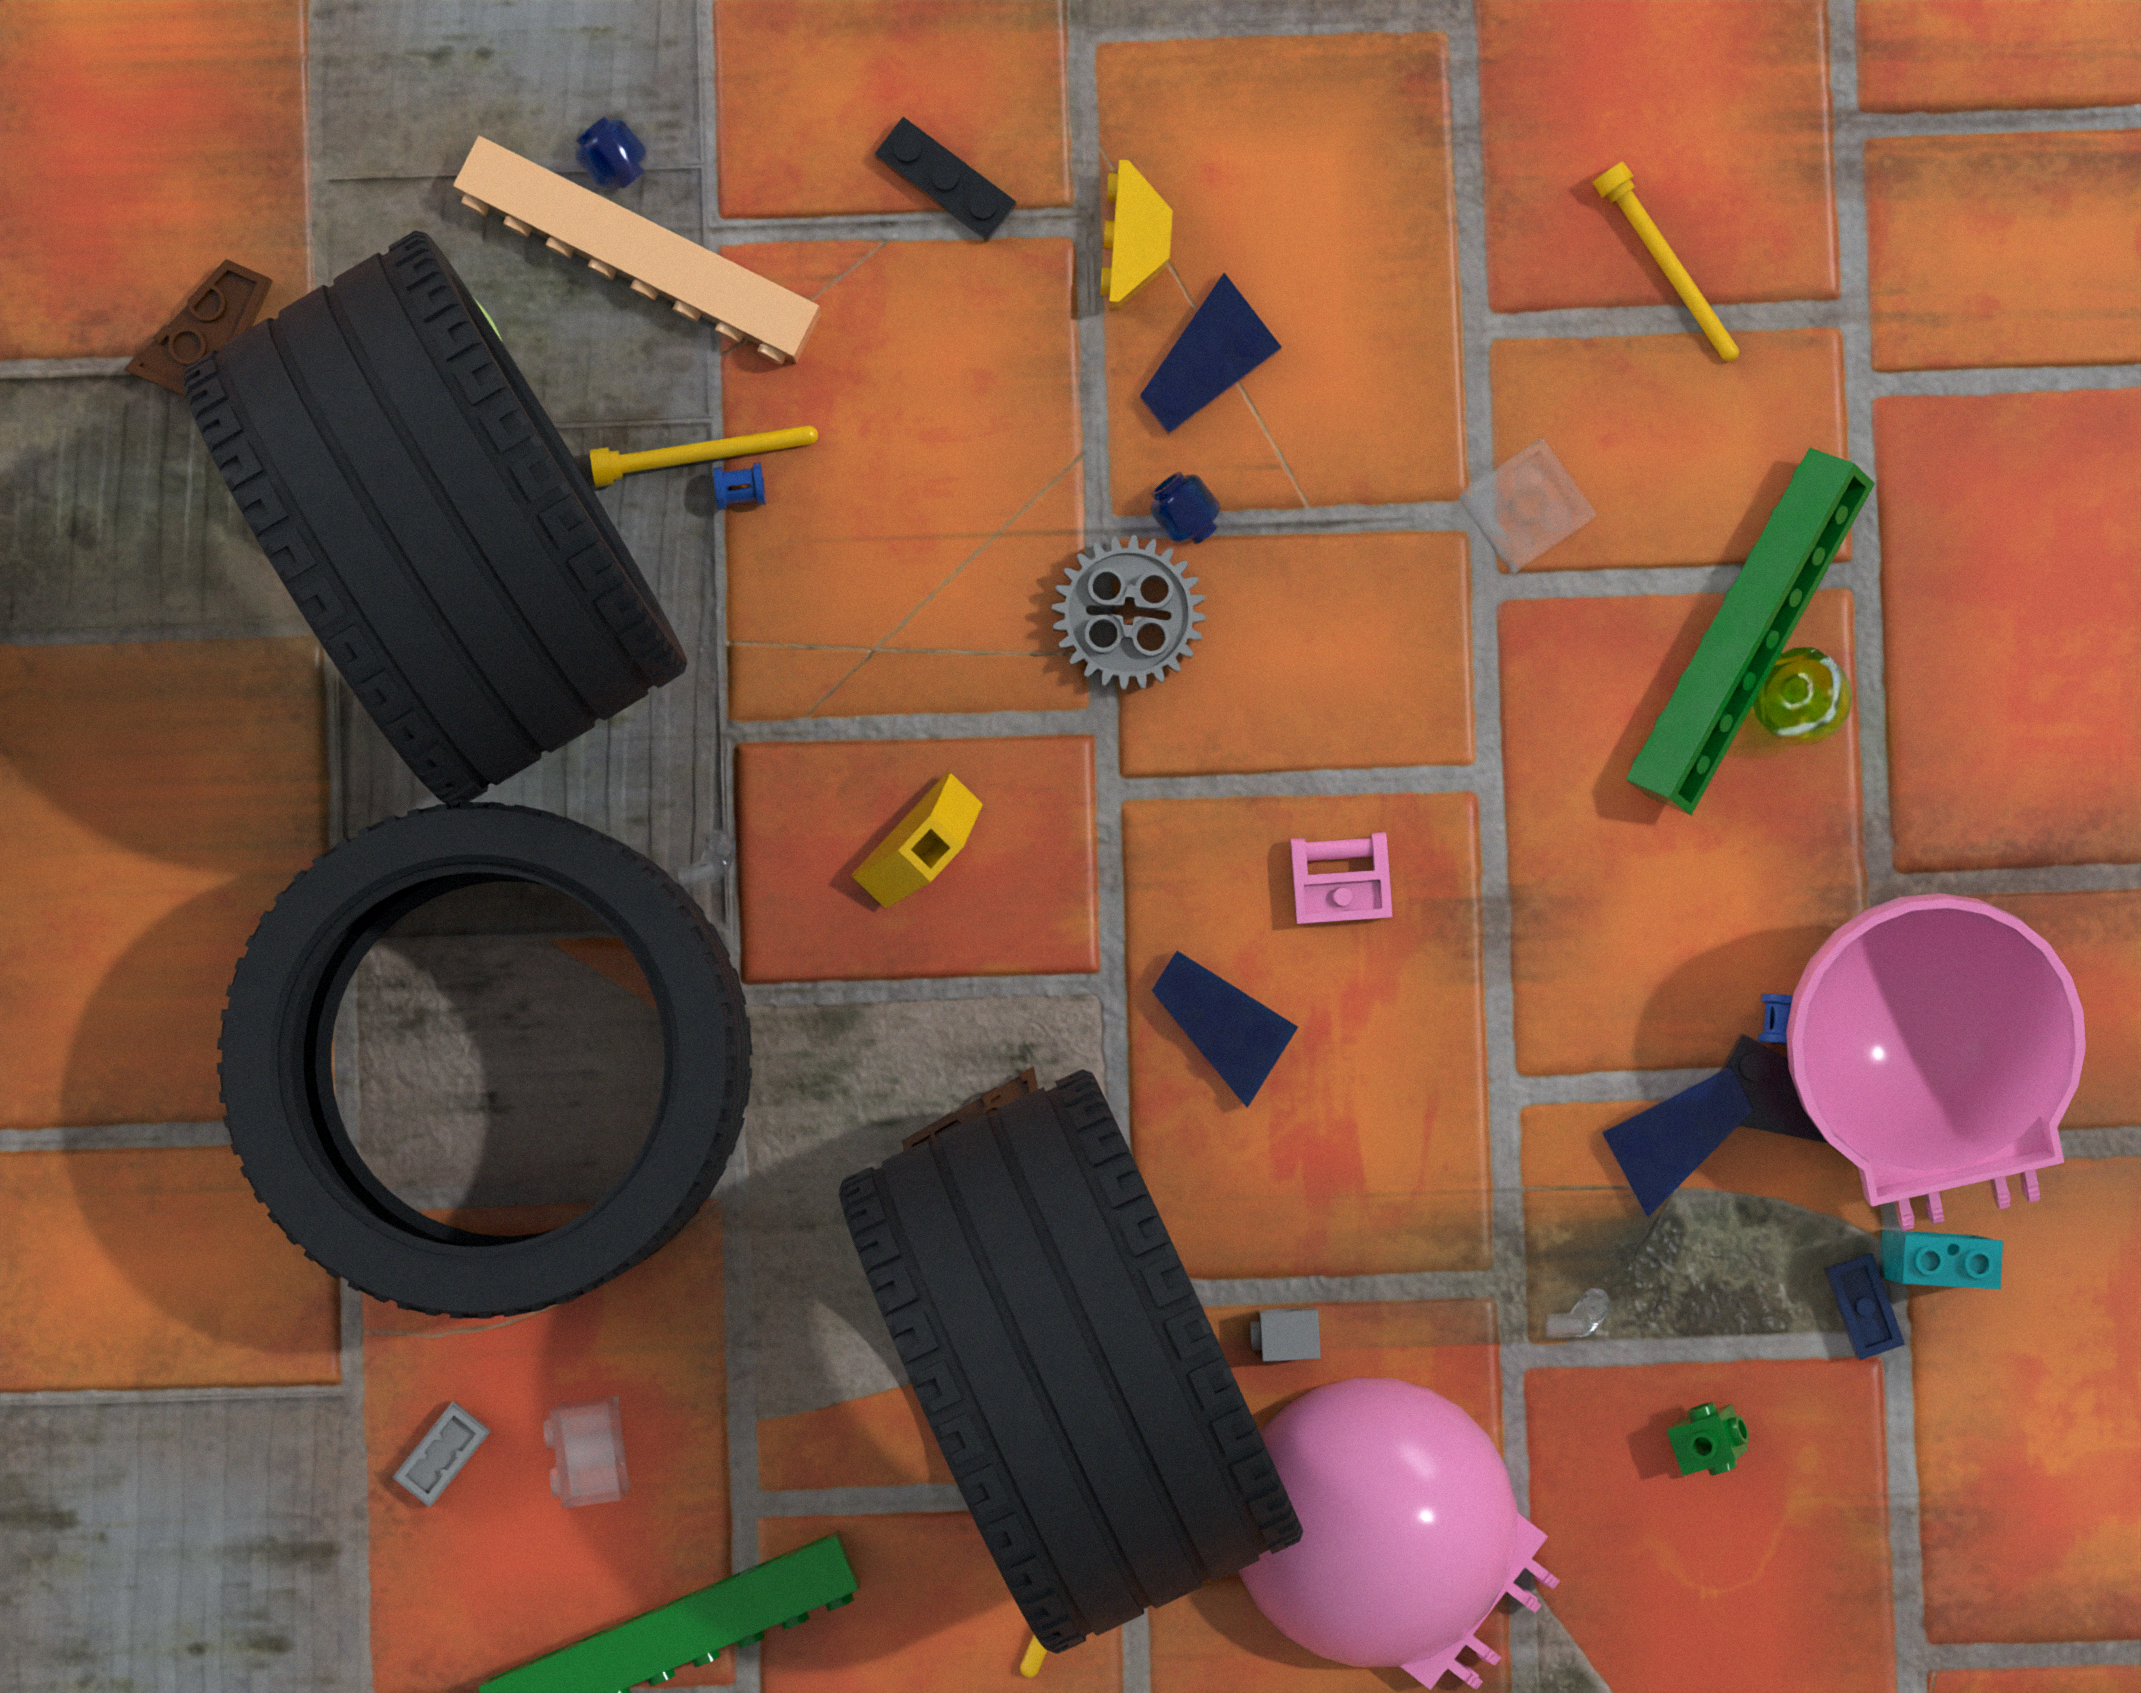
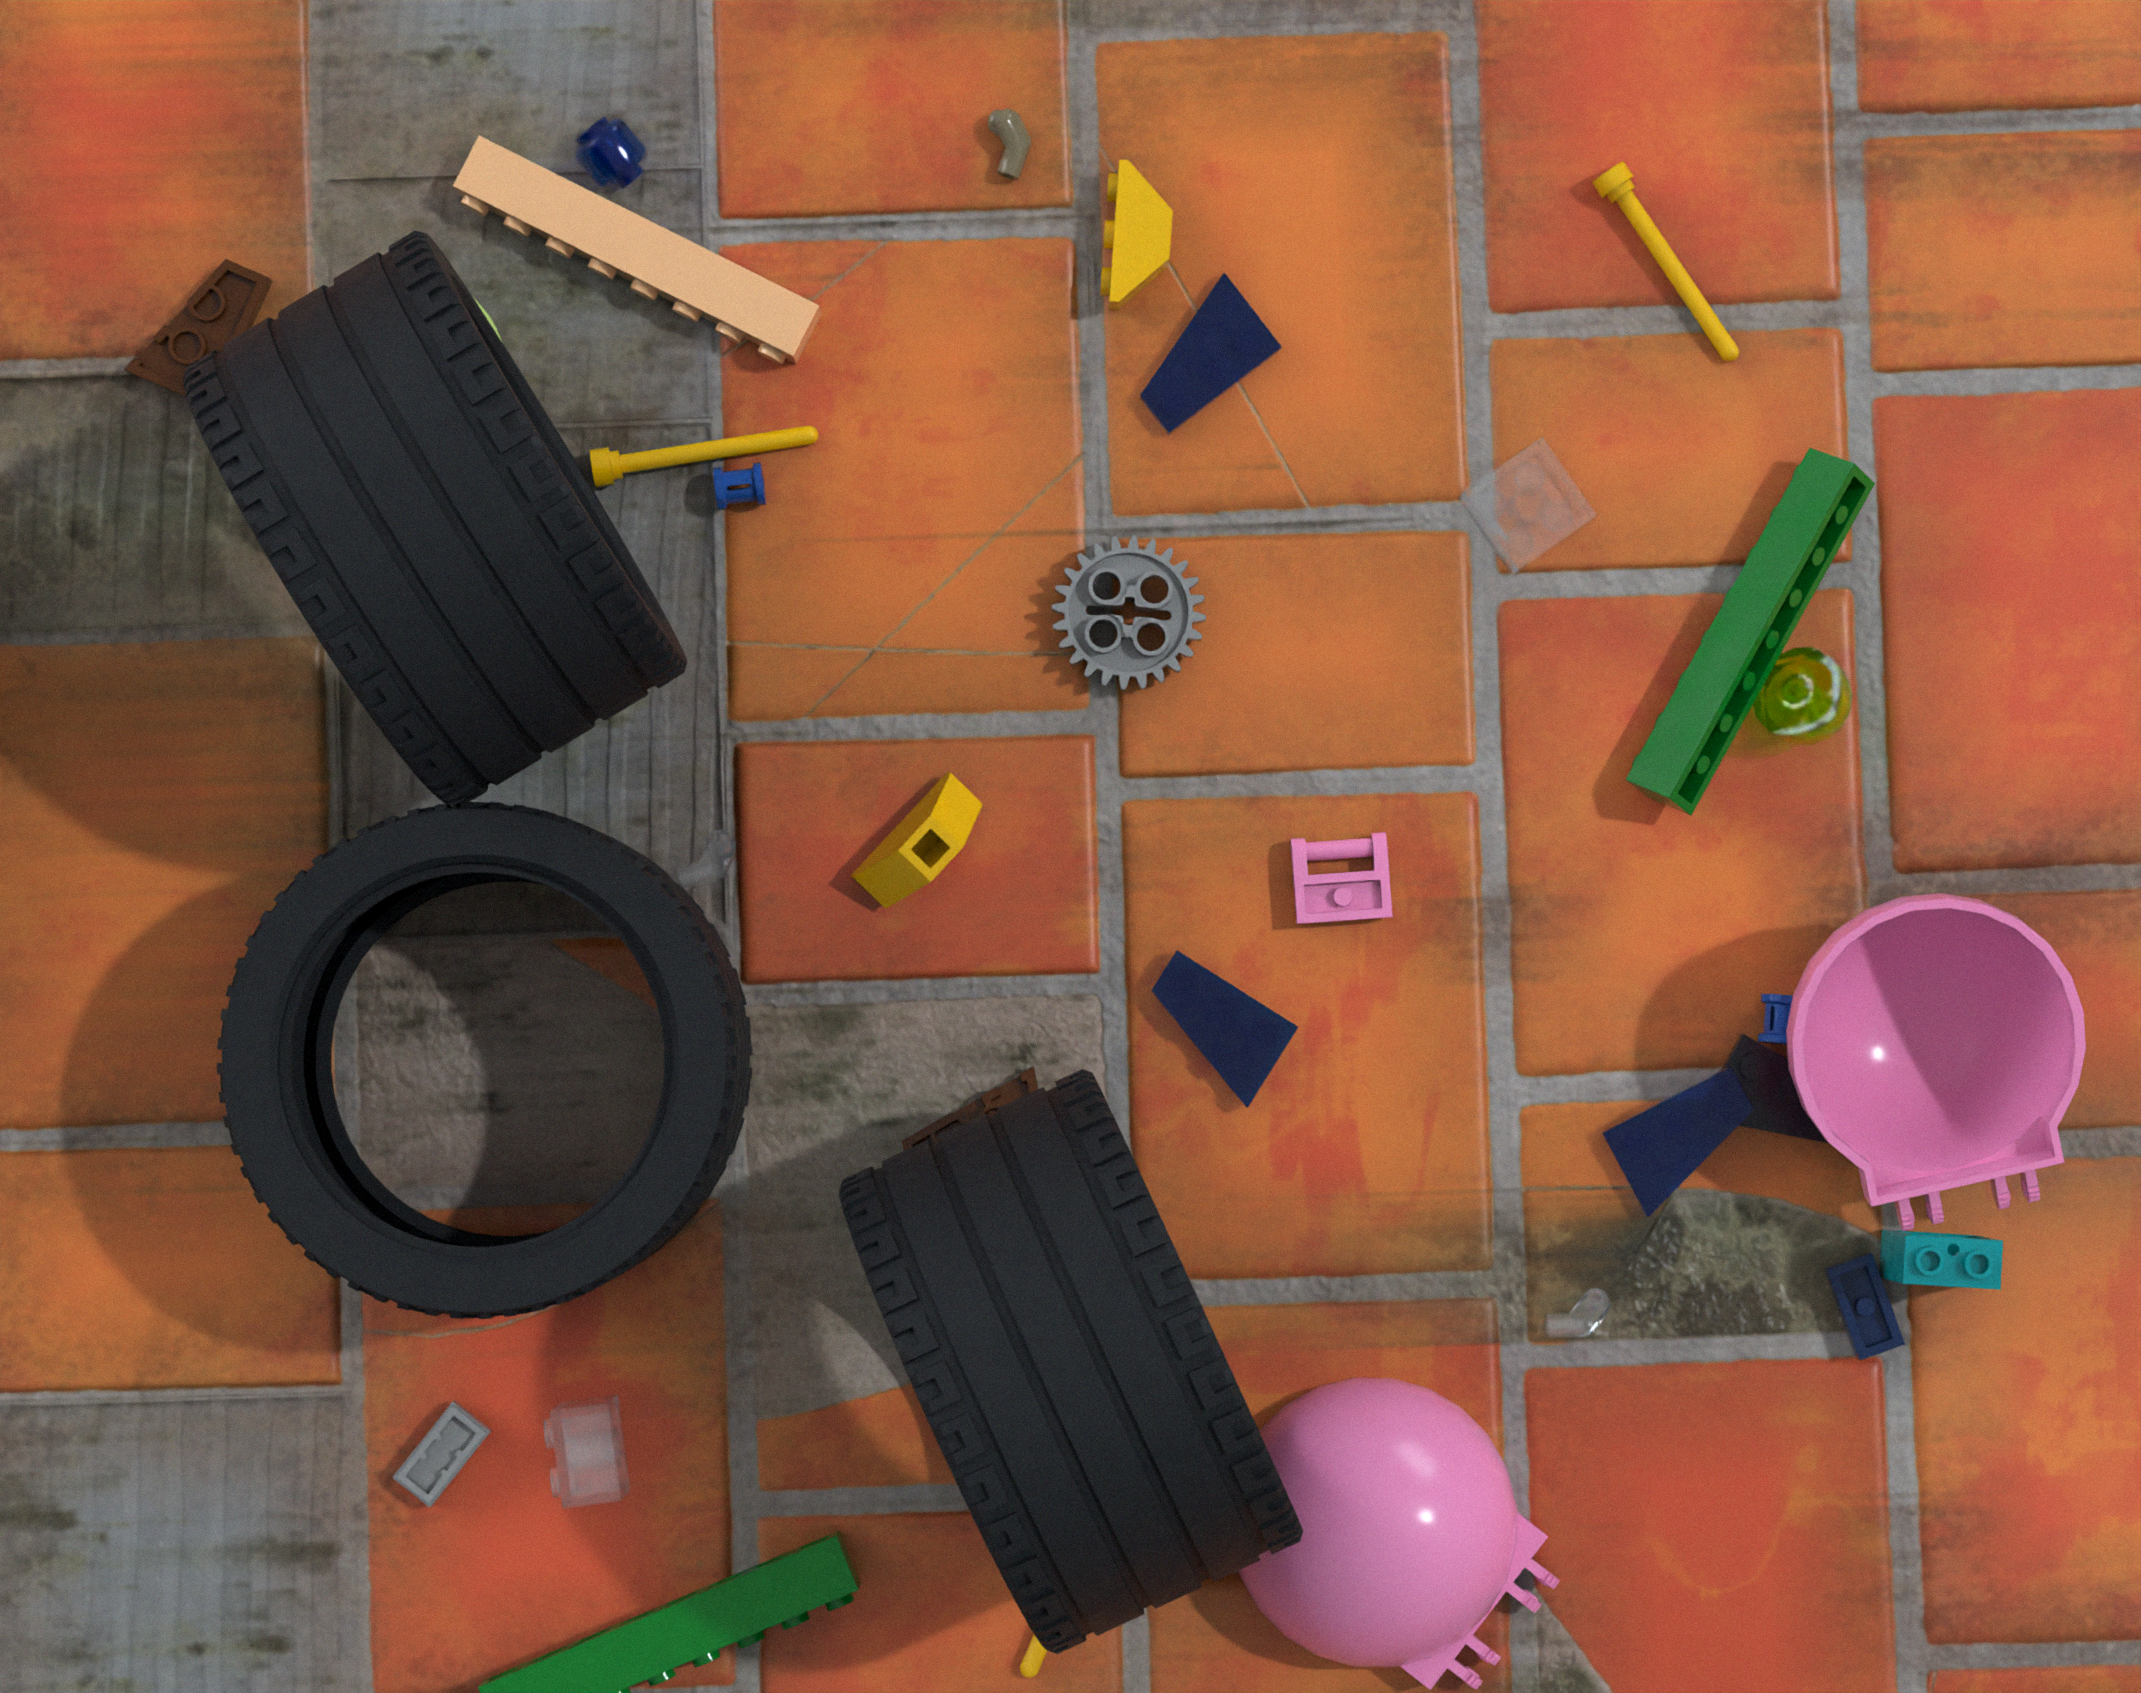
black plate [875,117,1016,242] -> none
clear blue head [1150,471,1220,544] -> none
light grey brick [1250,1307,1321,1362] -> none
green brick [1666,1402,1749,1476] -> none
none -> dark tan arm [987,108,1031,180]

